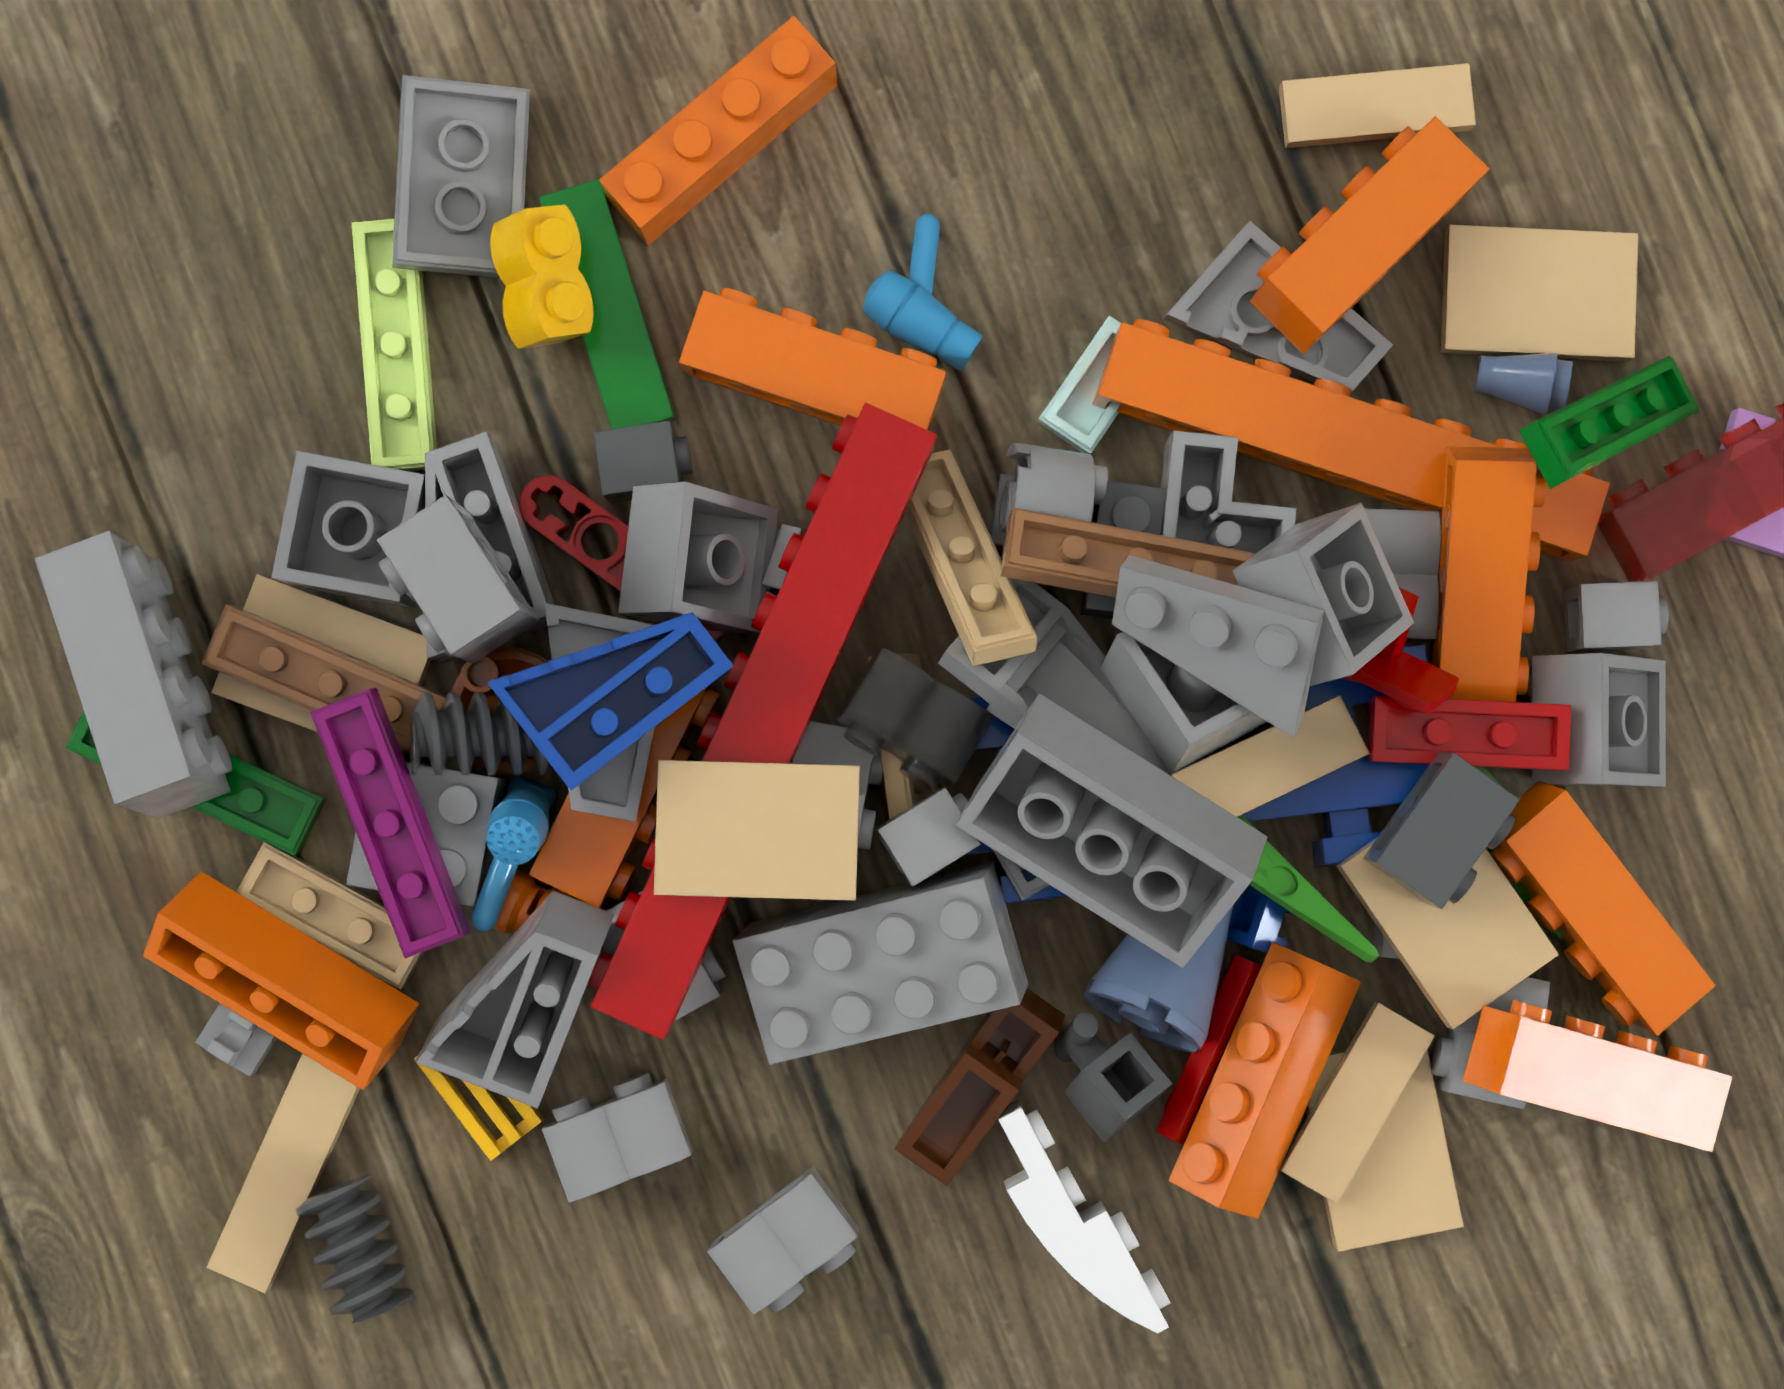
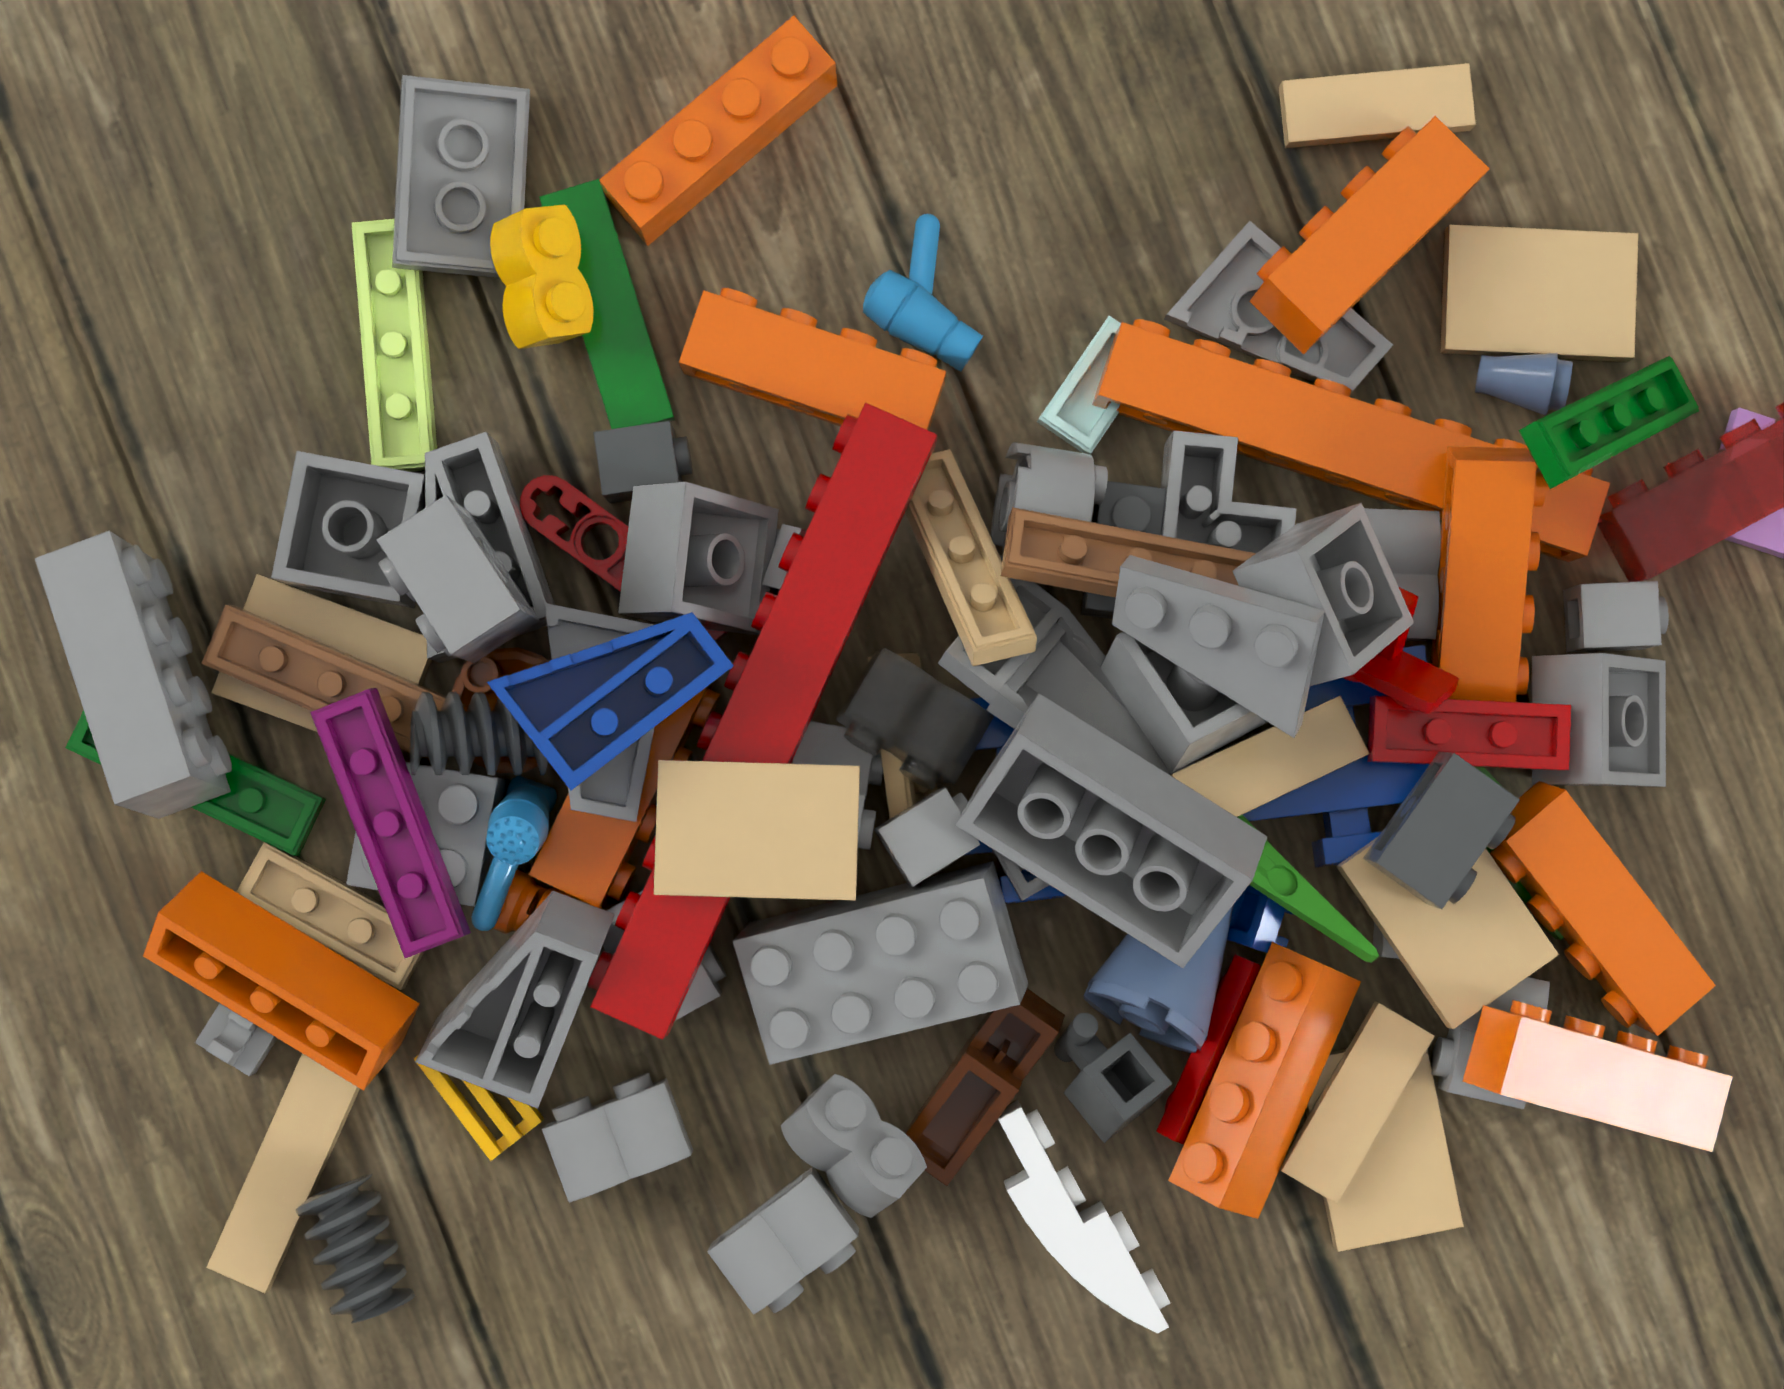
none -> light grey brick [781,1074,927,1218]

